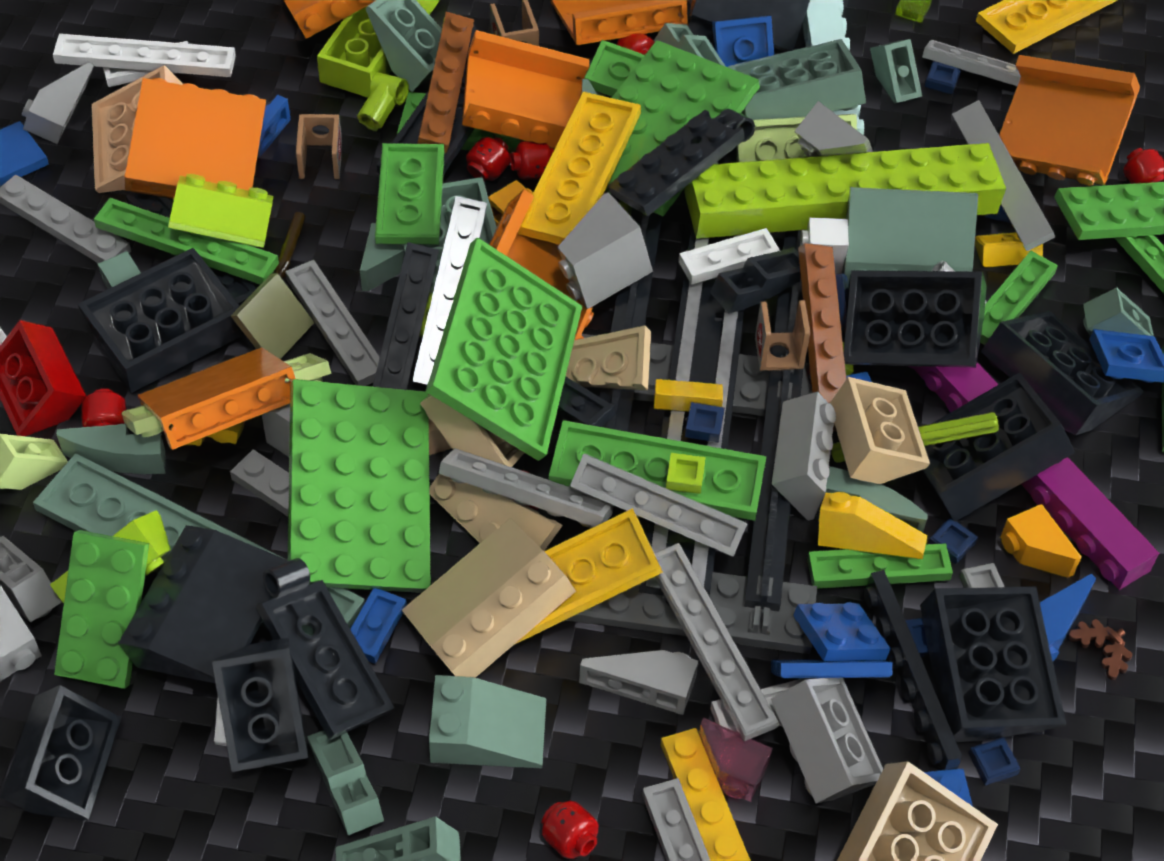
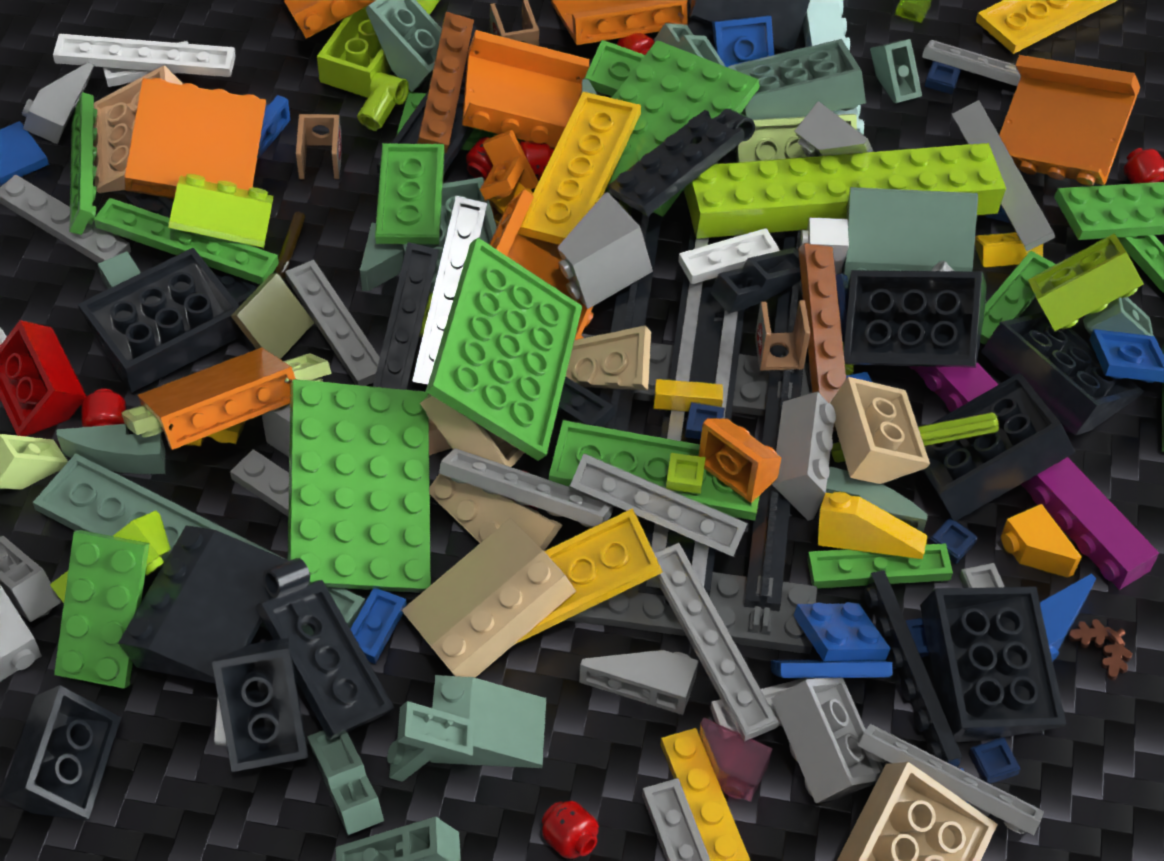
none -> bright green plate [69,92,97,235]
none -> sand green bracket [387,701,475,782]
none -> orange bracket [480,129,538,200]
none -> orange slope [699,418,782,503]
none -> light grey plate [858,724,1044,835]
none -> lime slope [1028,233,1144,331]

